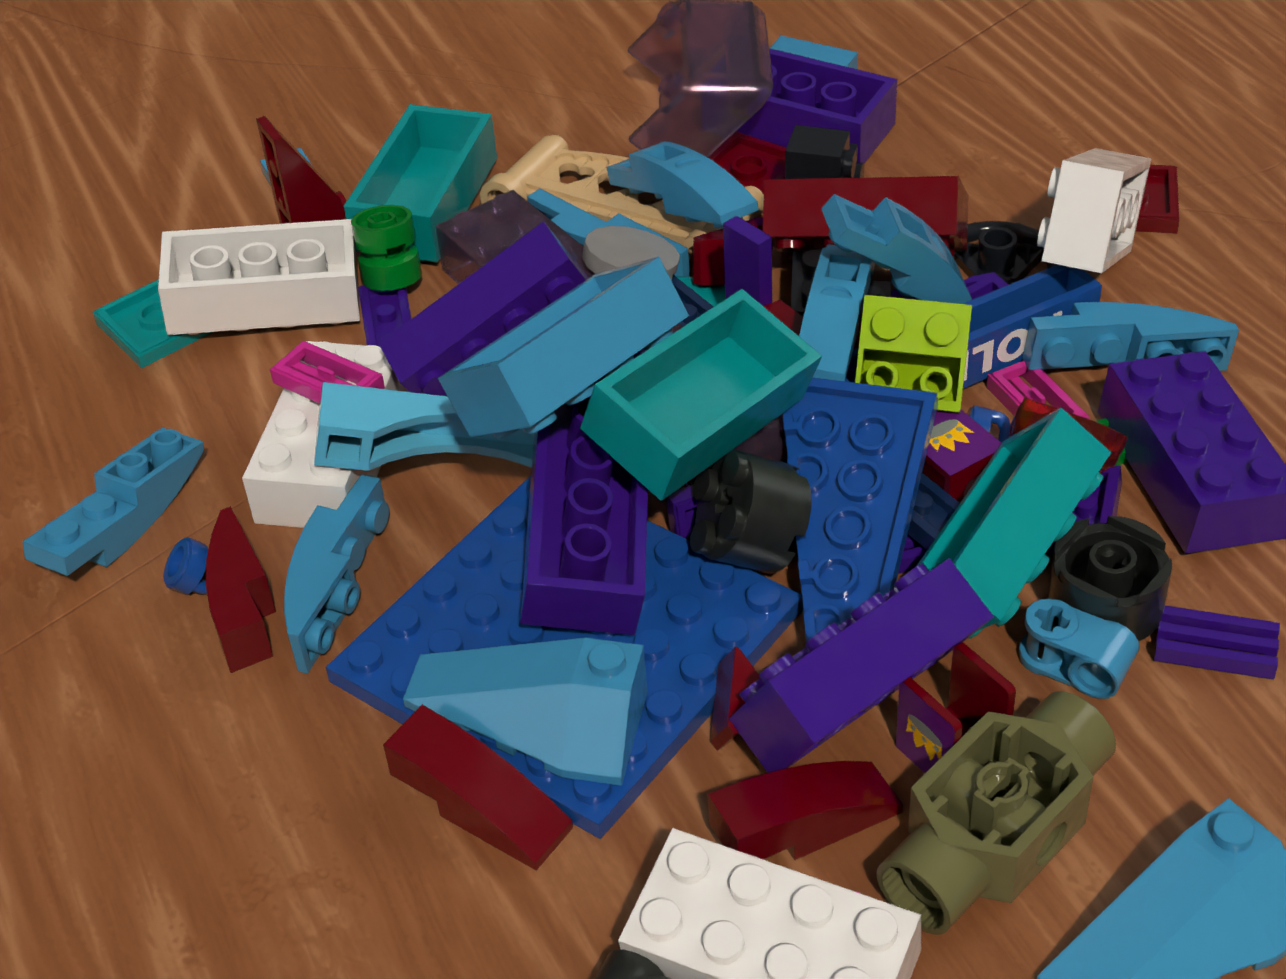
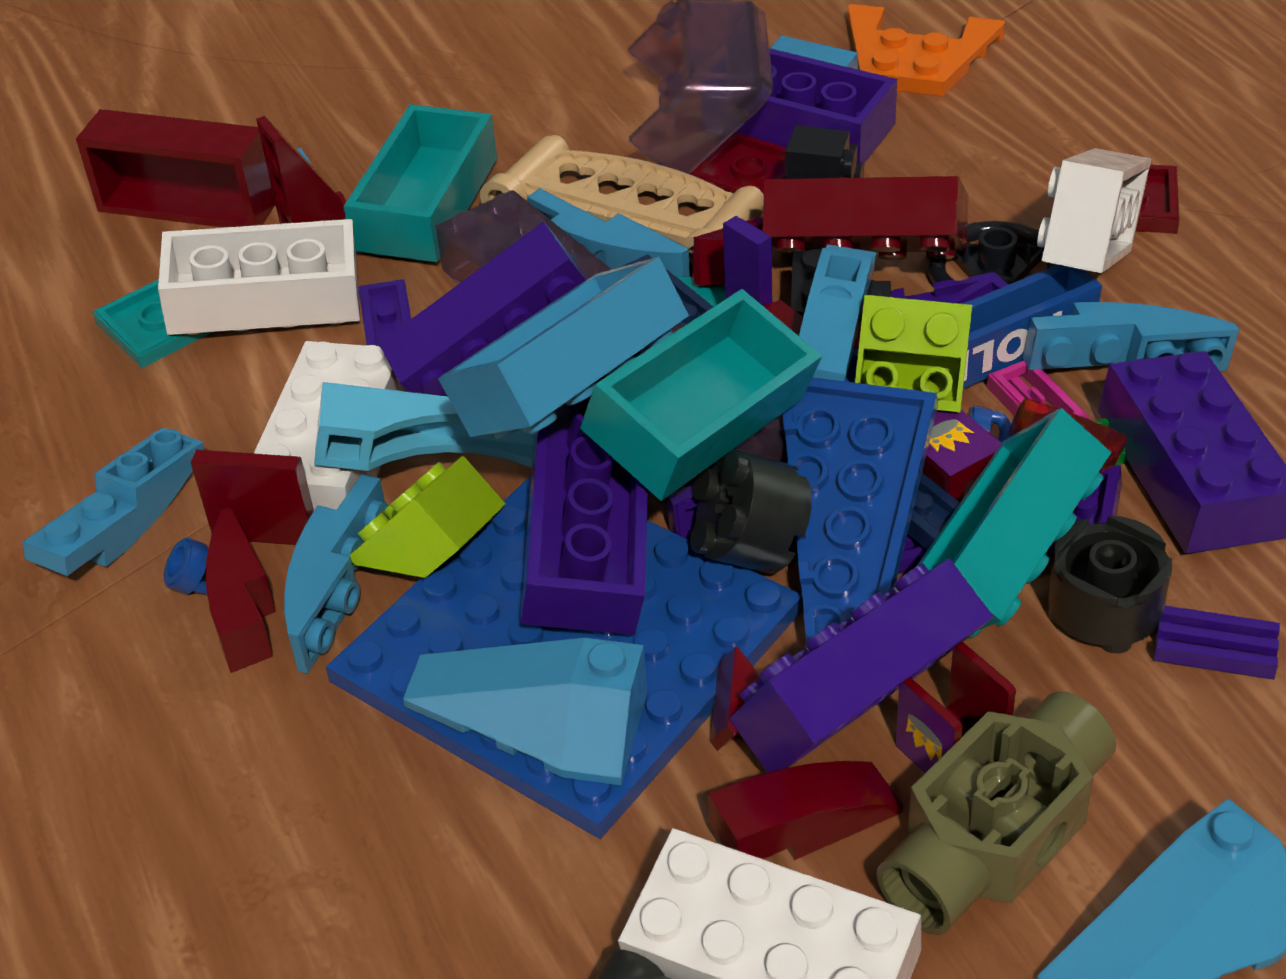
dark pink tile [270,341,385,404] -> none
green wheel [351,205,422,291] -> none
dark red slope [383,704,573,871] -> none
light grey tile [582,226,680,281] -> none
dark azure slope [606,141,759,229] -> none
dark azure slope [821,194,972,304] -> none
dark azure piece [1018,598,1139,699] -> none
none -> dark red piece [76,109,276,228]
none -> dark red tile [190,449,314,545]
none -> lime slope [349,456,506,578]
none -> orange wing [848,4,1005,96]

